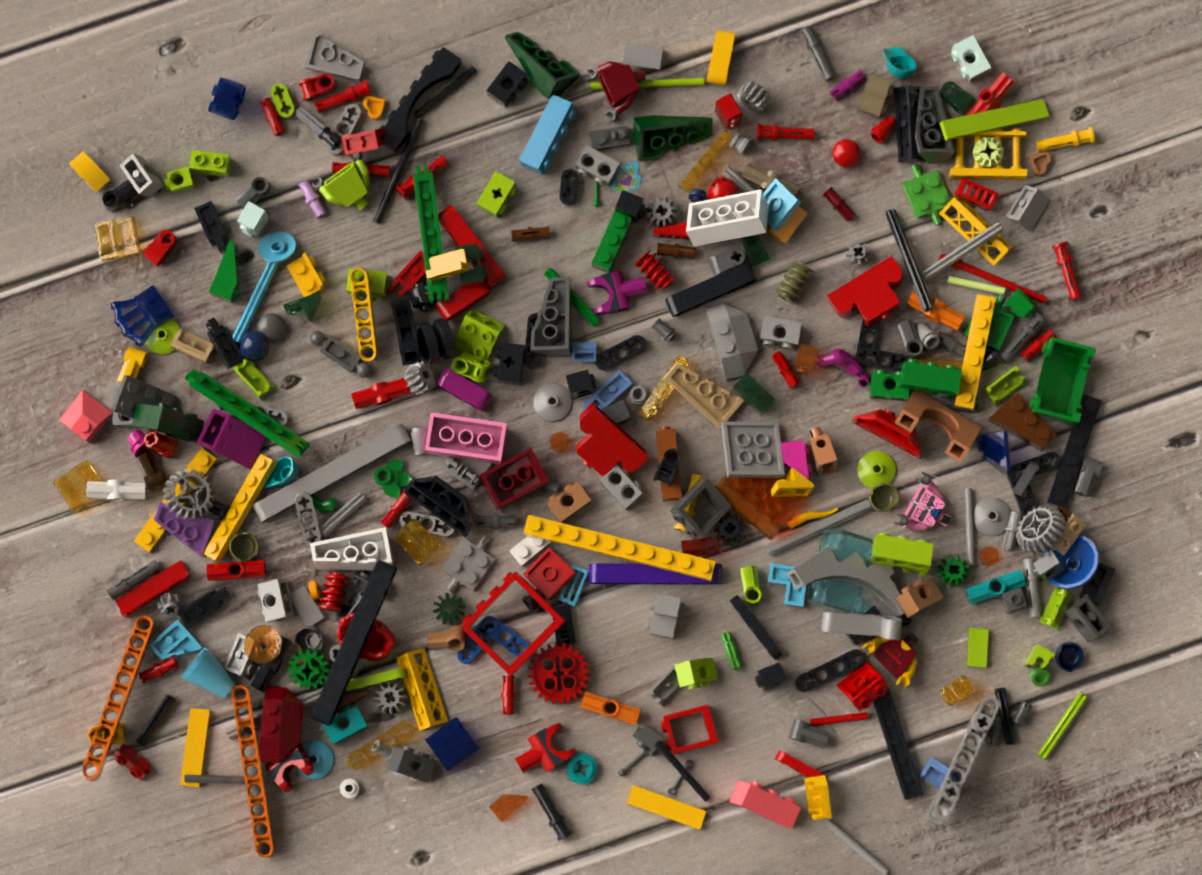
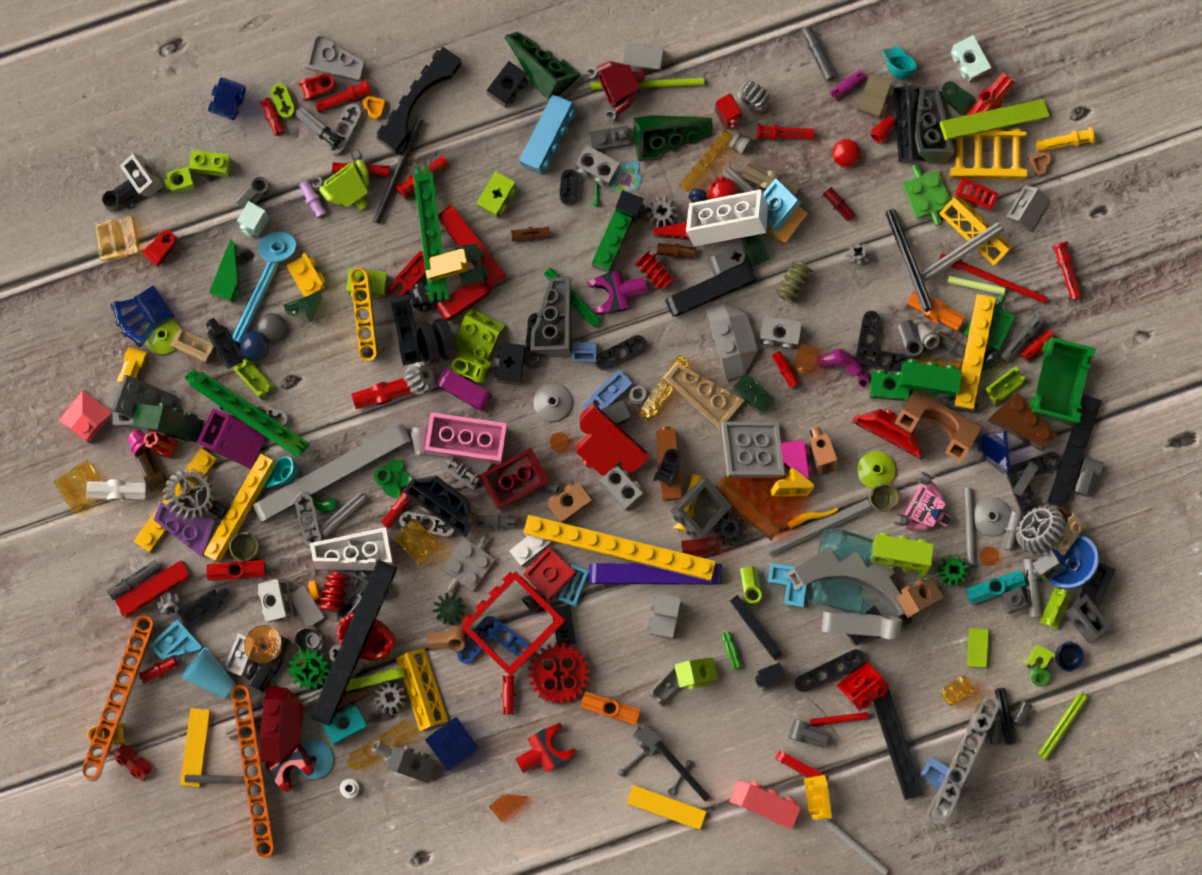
yellow slope [69,151,110,192] -> none
black axle [136,695,176,747] -> none
black hinge [194,201,228,254] -> none
dark grey plate [310,331,372,378] -> none
hinge [342,128,386,155] -> none
black bar [414,66,477,118] -> none
black pin [531,783,573,841] -> none
black brick [566,370,596,400] -> none
teal gear [566,753,597,785] -> none
dark grey pin [652,318,677,342] -> none
red window [660,705,718,755] -> none
yellow beam [707,30,735,86] -> none
red brick [827,256,902,327] -> none
torso [861,633,919,690] -> none
yellowish green gear [973,137,1004,167] -> none
green window [1003,288,1035,318] -> none

